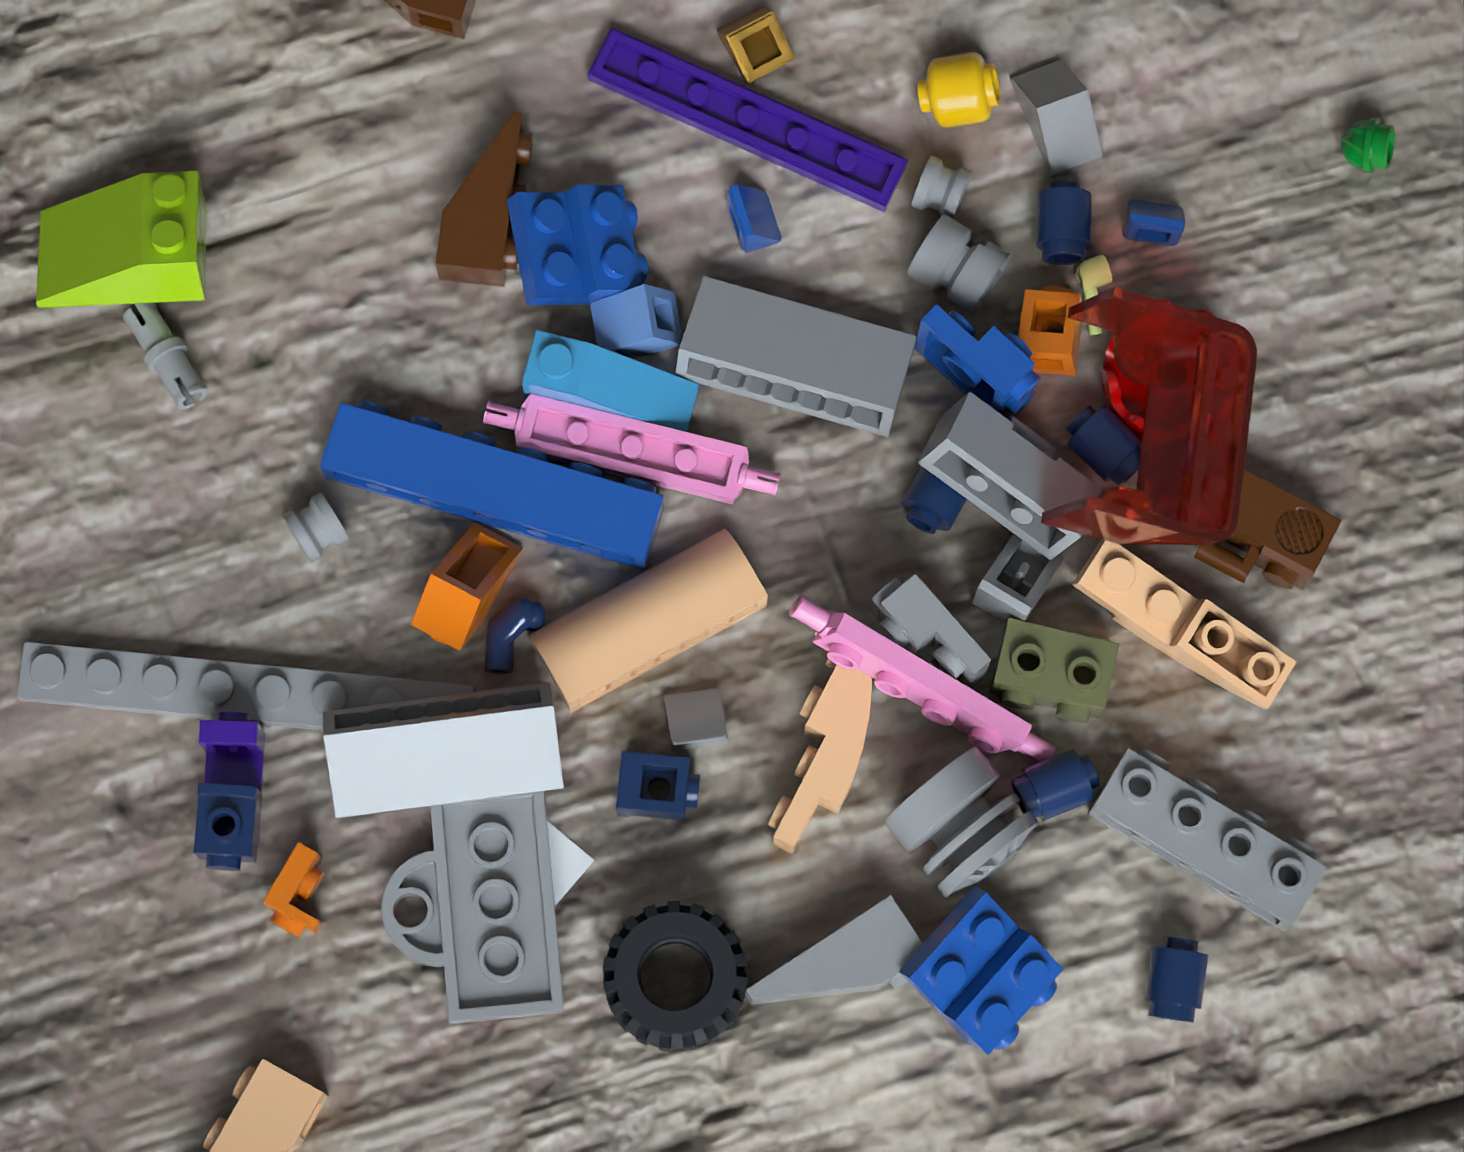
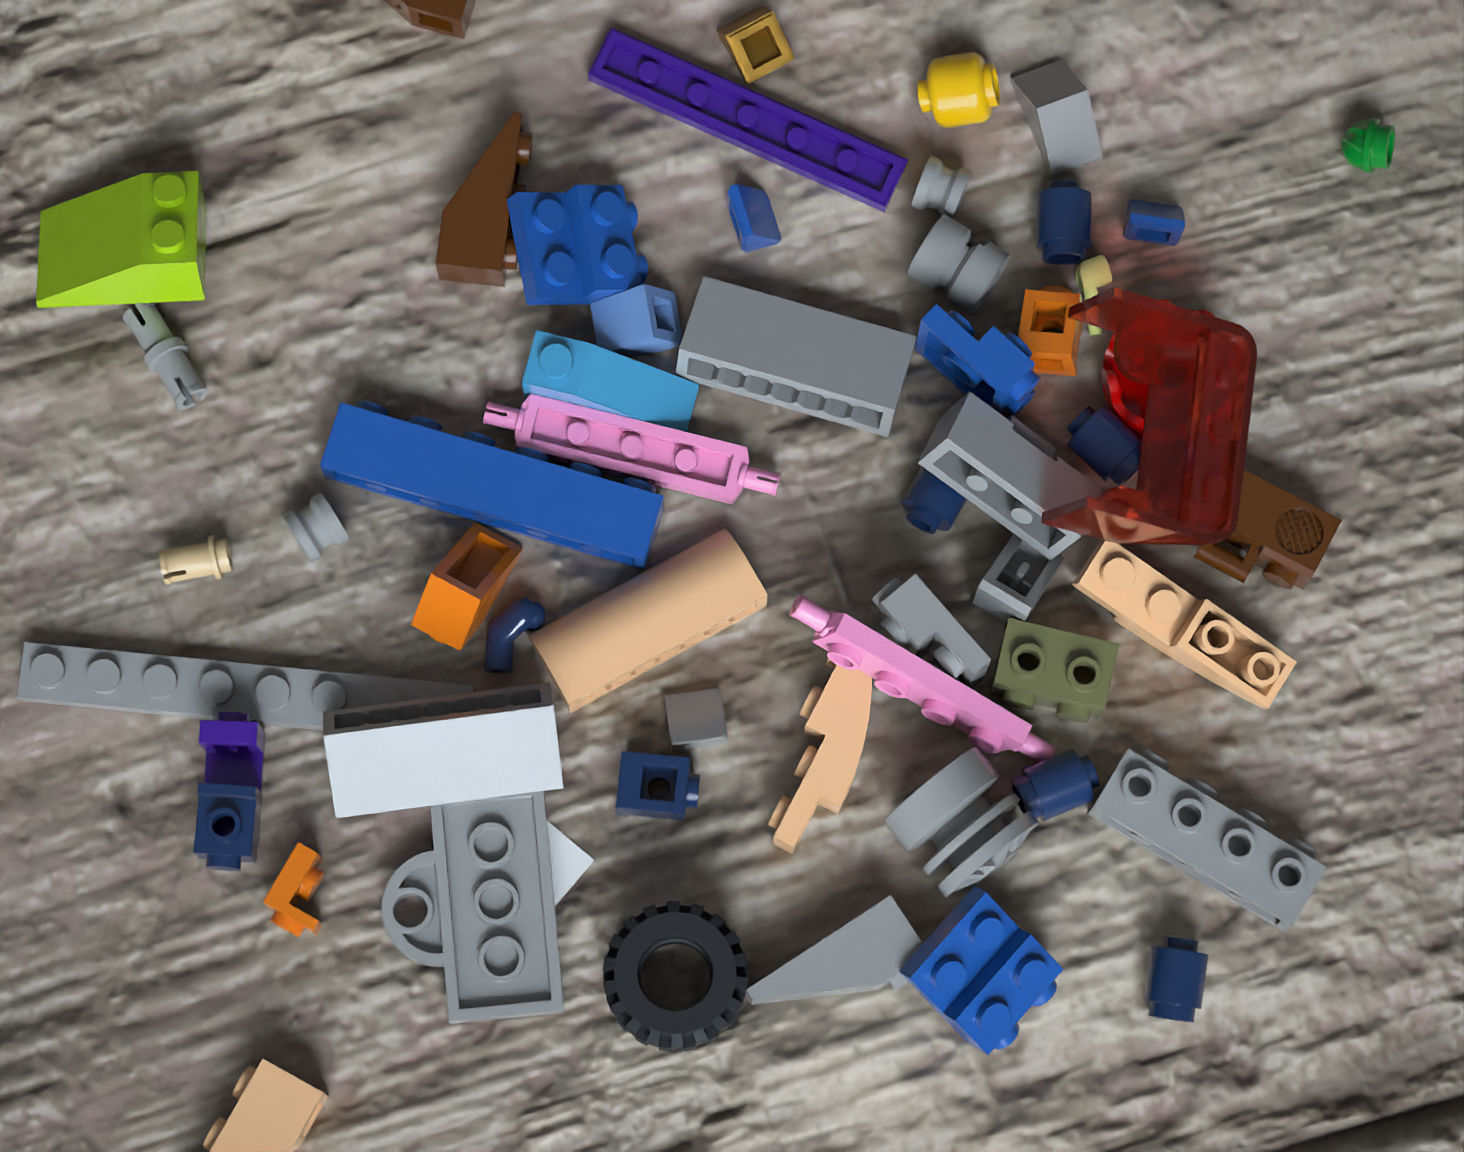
none -> tan pin [159,535,233,585]

